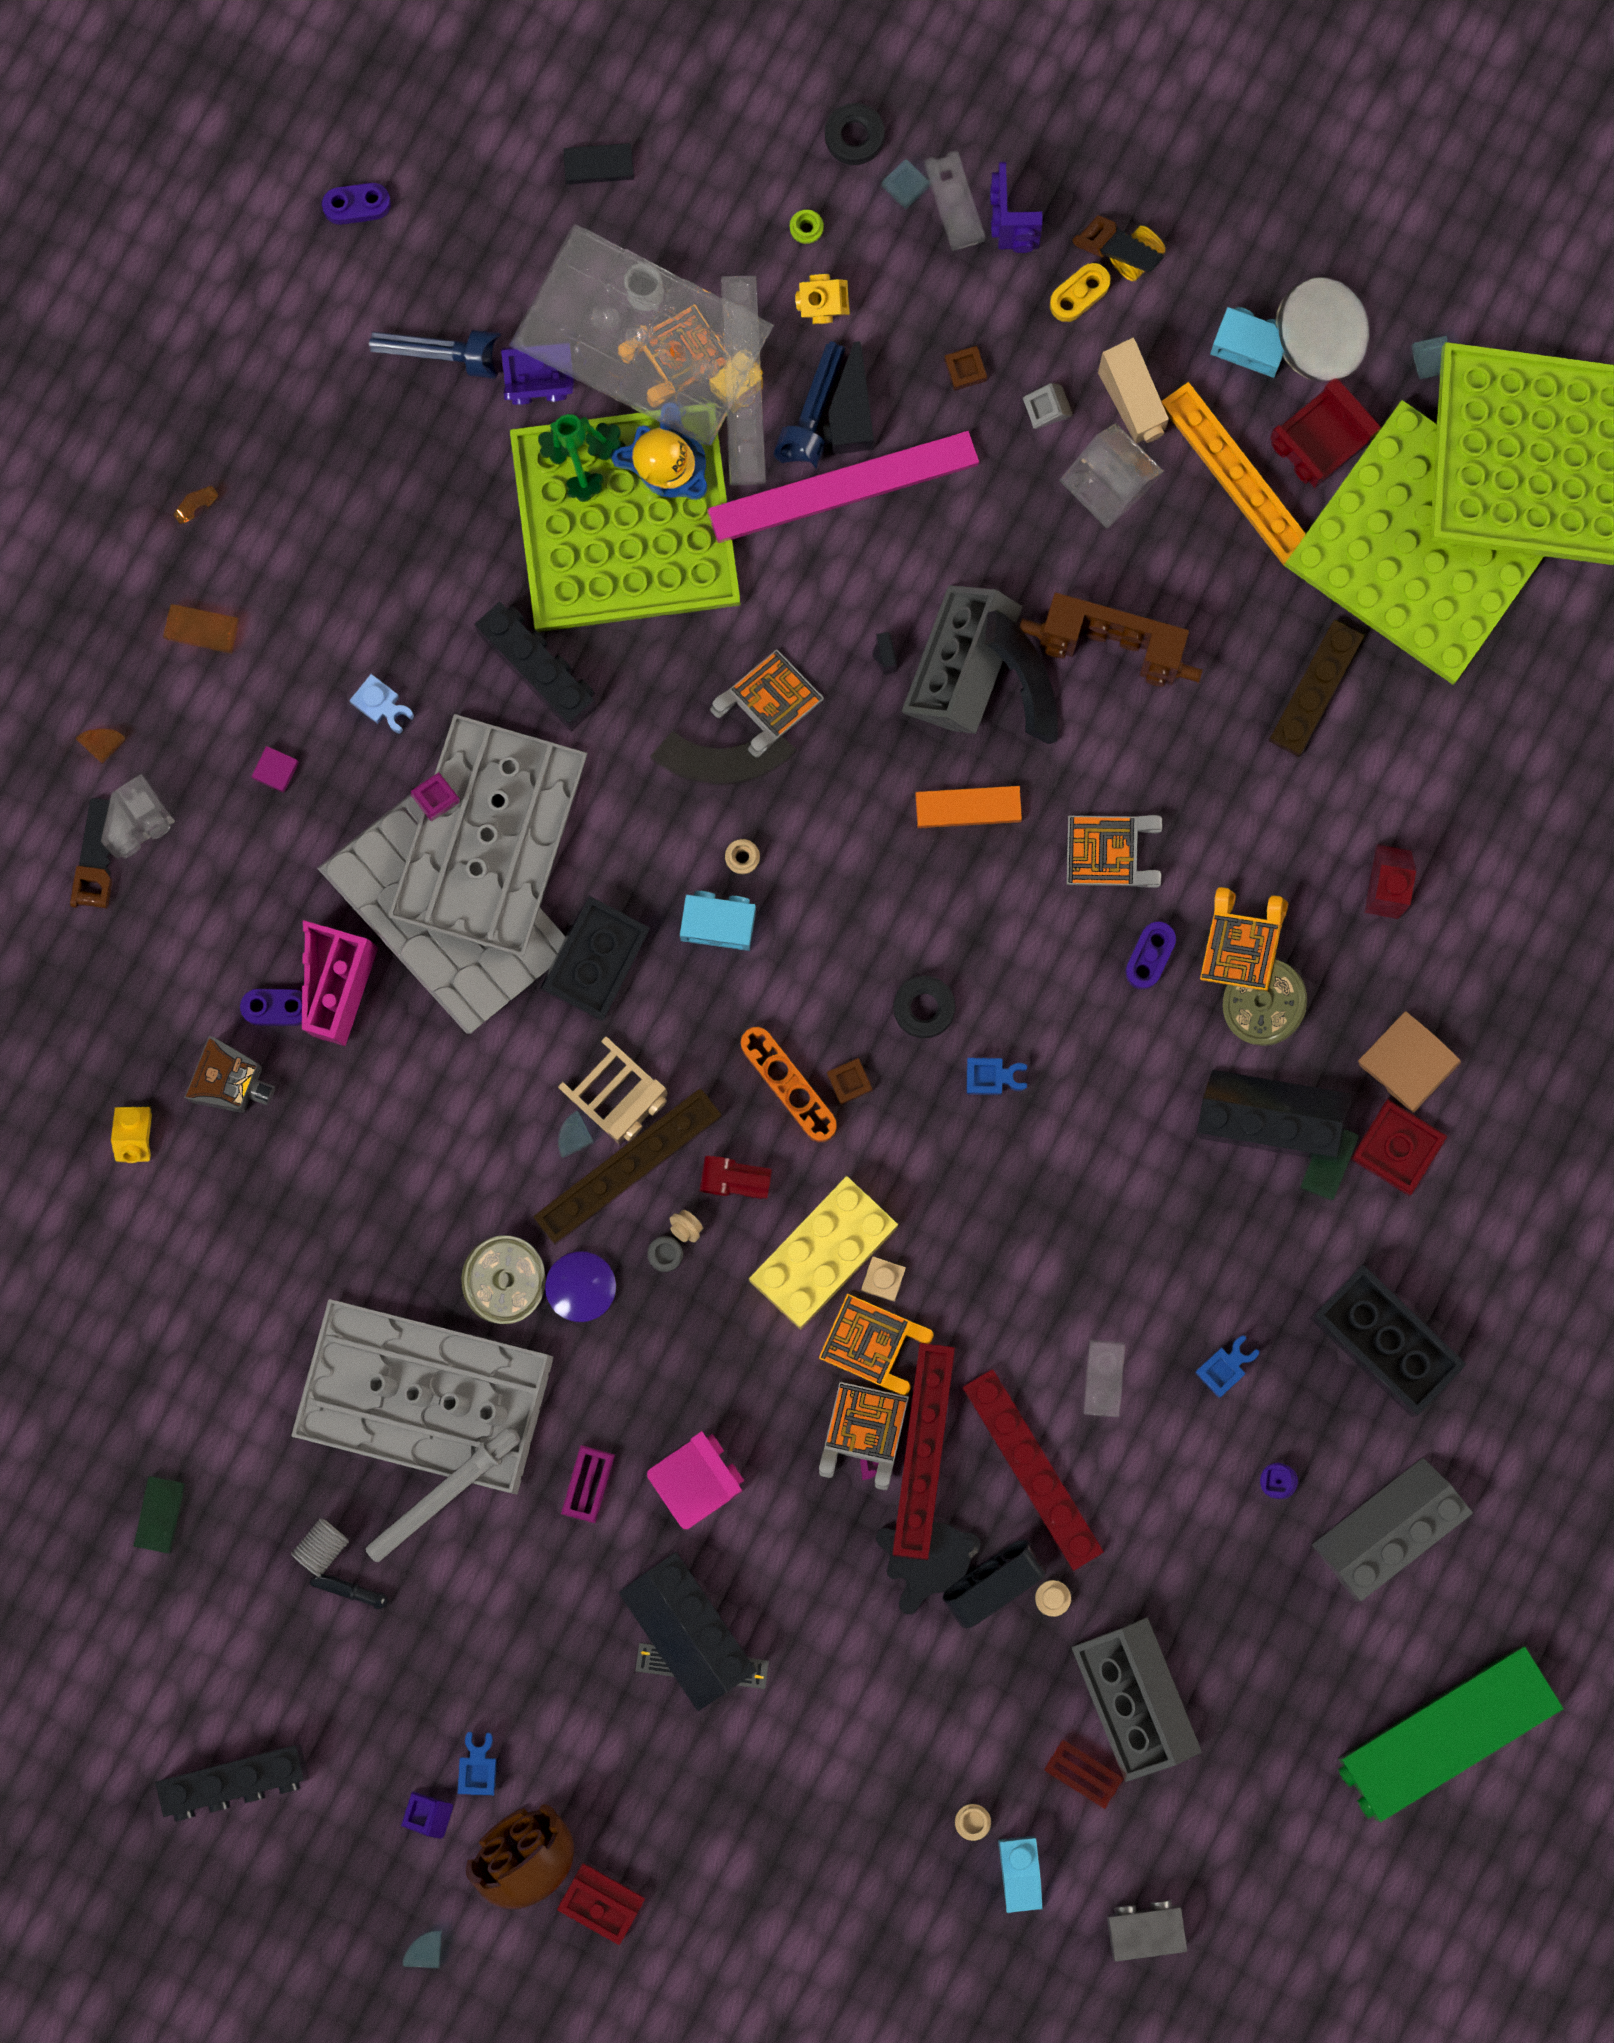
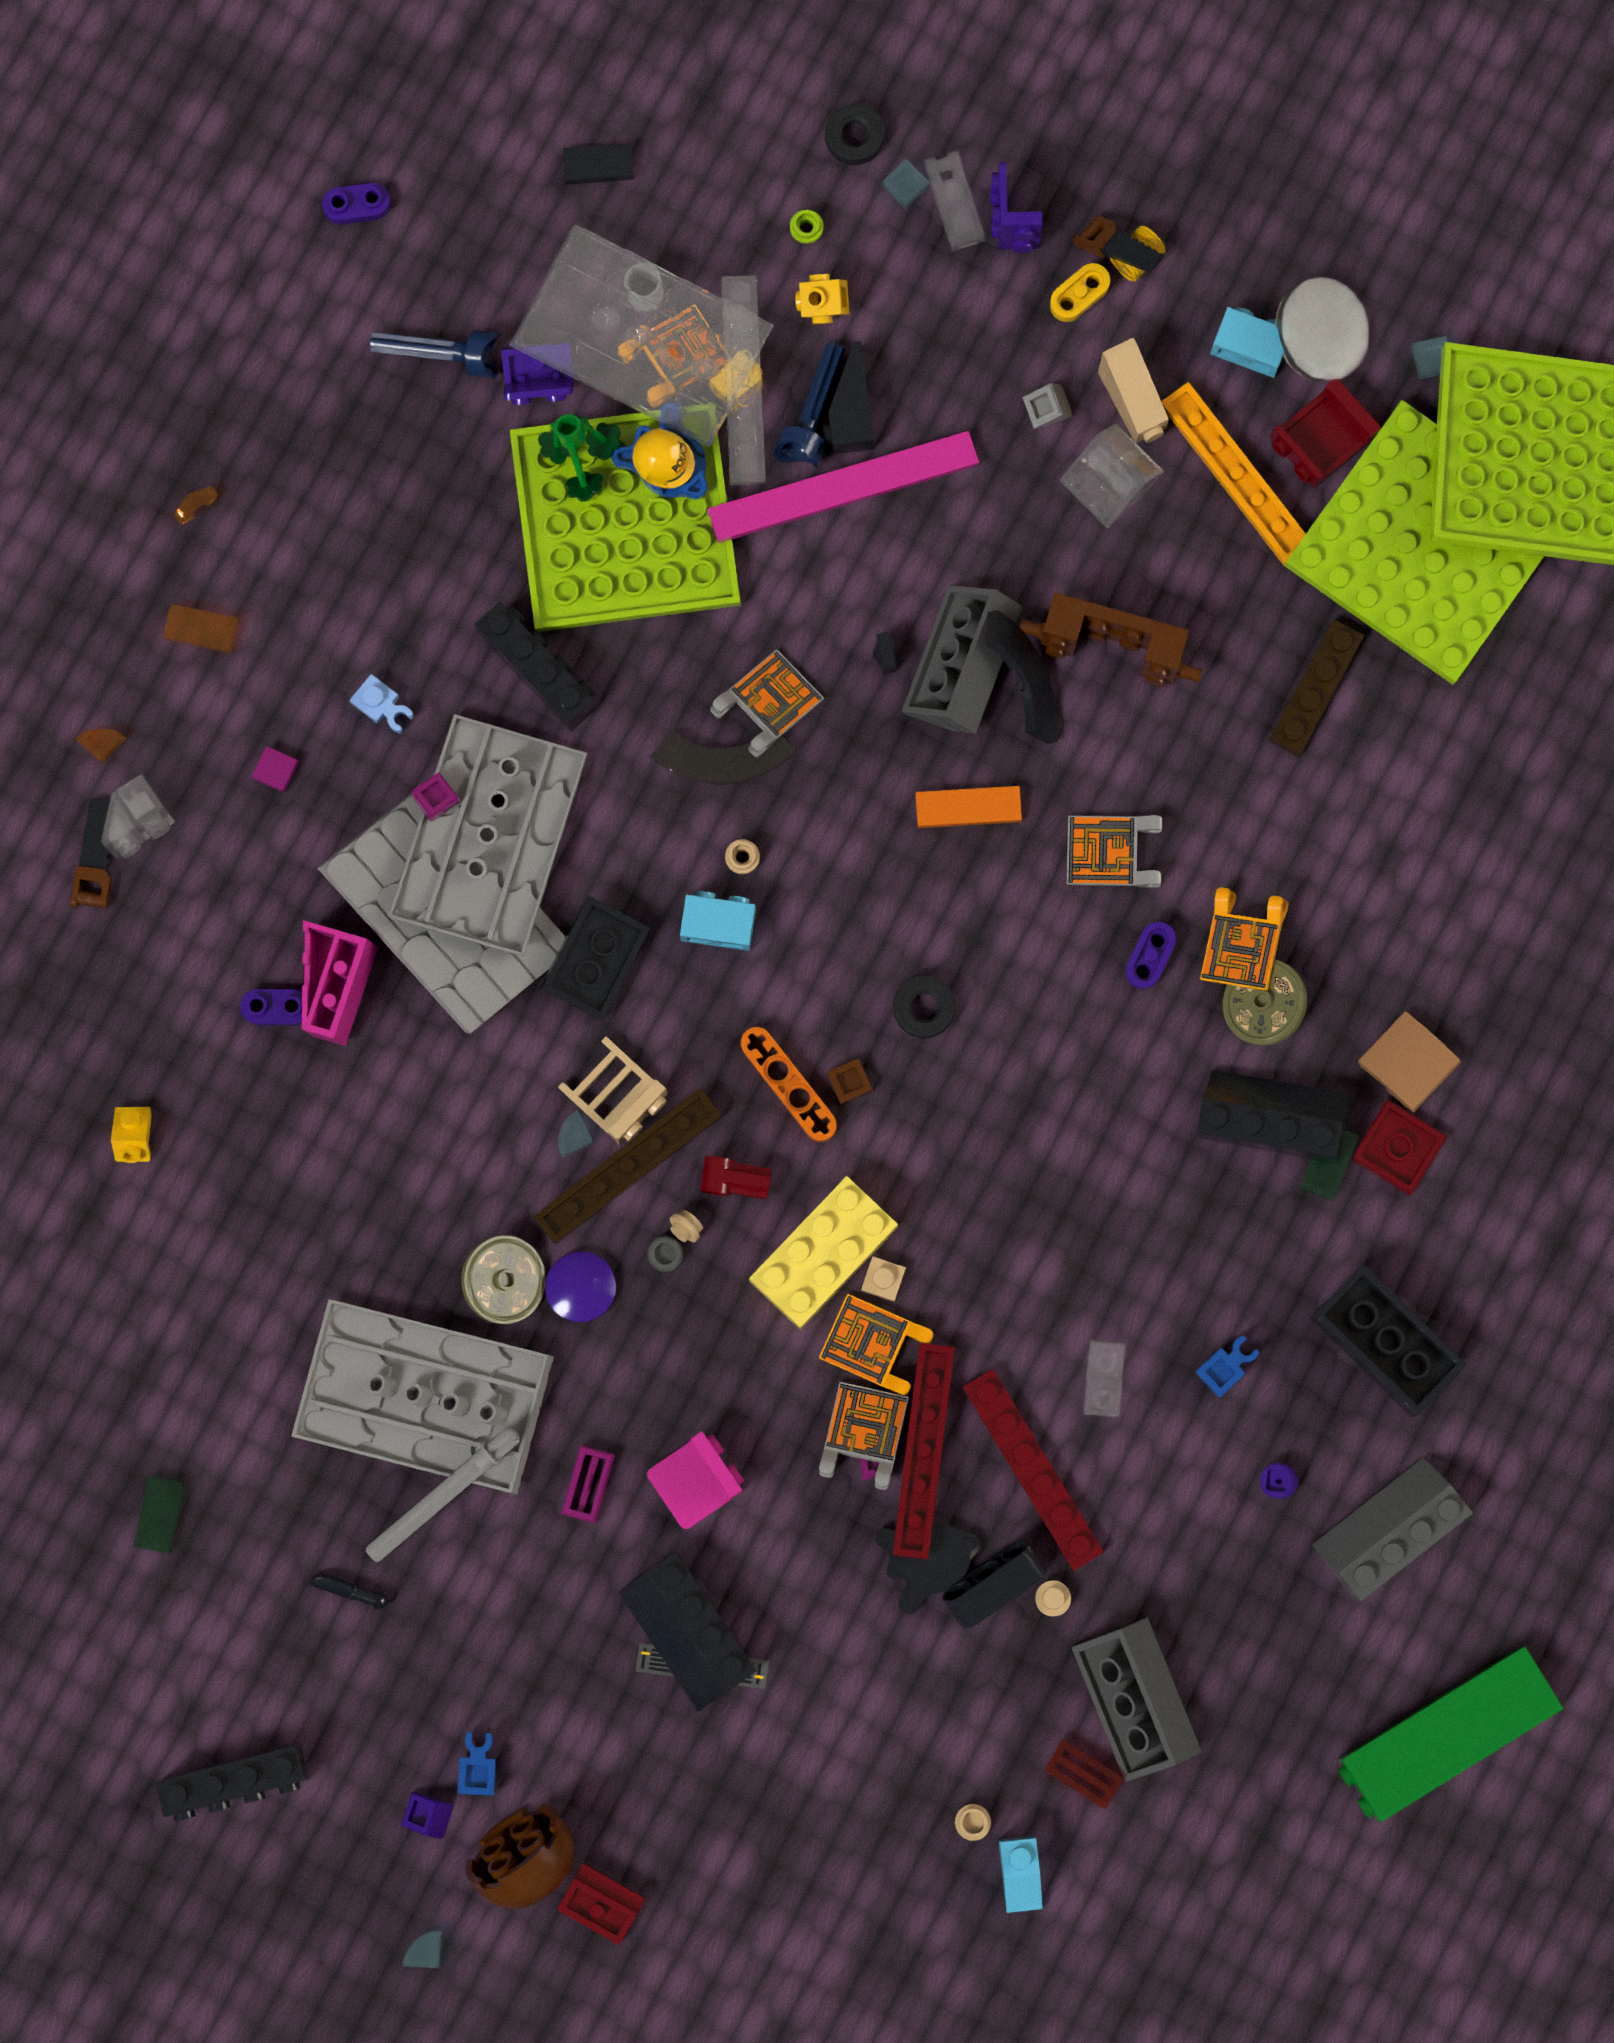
torso [184,1036,275,1113] -> none
light grey piece [291,1518,349,1577] -> none
reddish brown tile [944,346,987,391] -> none
blue plate [966,1058,1027,1095] -> none
flat silver brick [1107,1900,1187,1962] -> none
dark red slope [1364,844,1416,919] -> none

